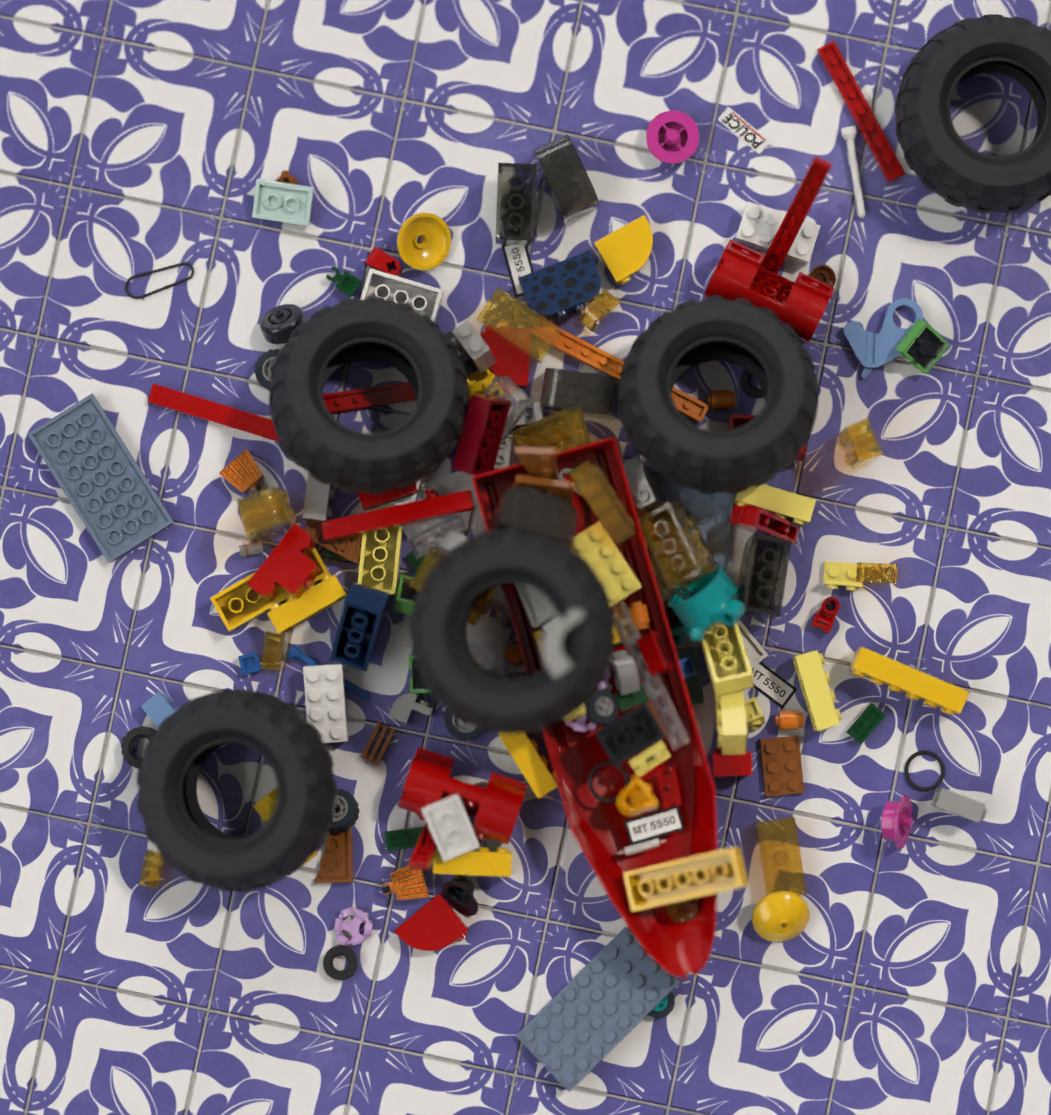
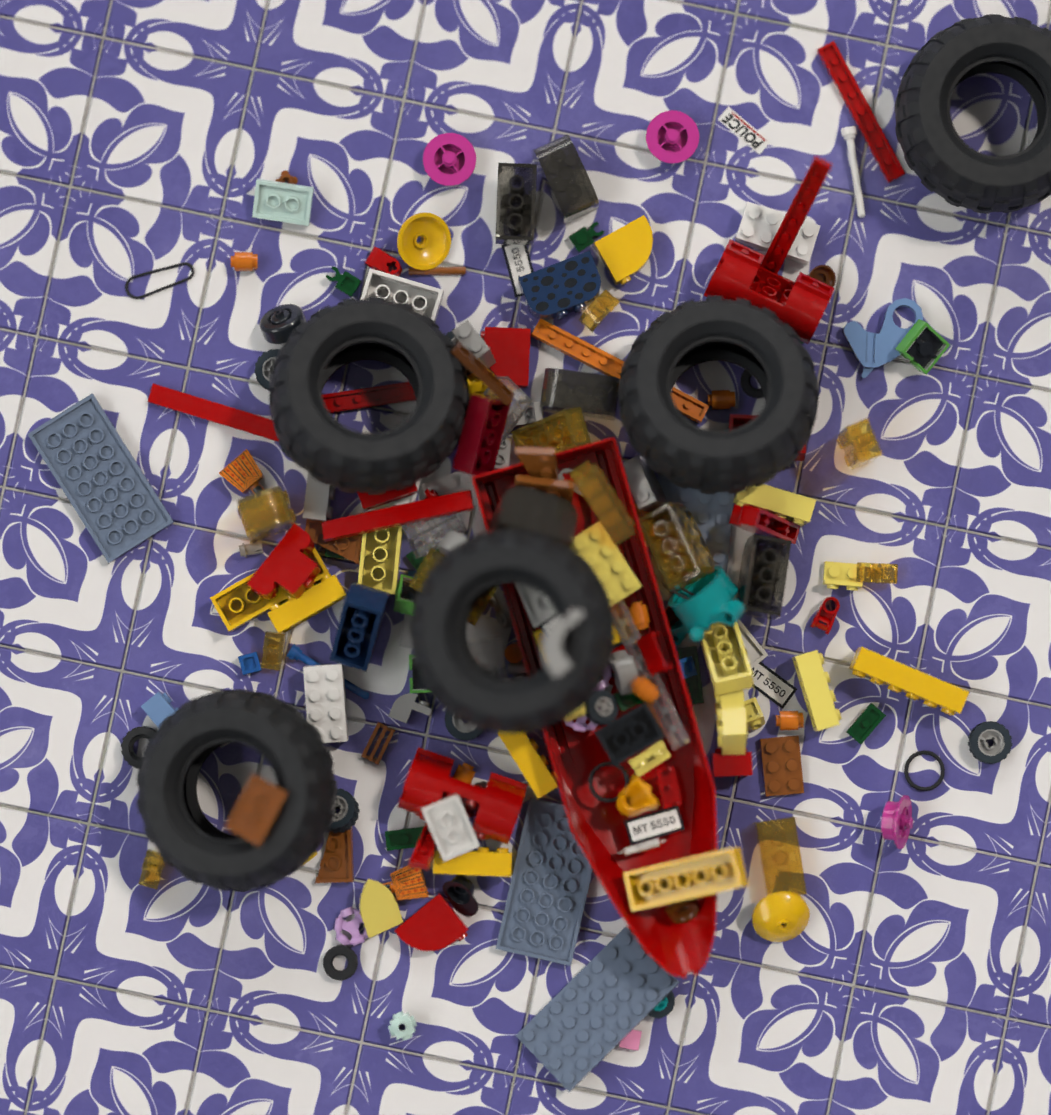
clear yellow brick [477,287,562,364] -> none
light grey brick [930,787,987,823] -> none
none -> dark orange plate [225,774,288,846]
none -> orange brick [231,252,258,271]
none -> light yellow shield [360,879,403,938]
none -> light aqua brick [388,1011,417,1041]
none -> dark orange bar [409,267,466,275]
none -> dark pink wheel [423,133,476,186]
none -> reddish brown tile [451,342,515,406]
none -> orange brick [453,762,476,784]
none -> sand blue plate [496,797,593,966]
none -> dark green plate [568,222,604,253]
none -> bright pink tile [619,1029,642,1051]
none -> orange brick [630,675,660,704]
none -> black wheel [968,721,1012,764]

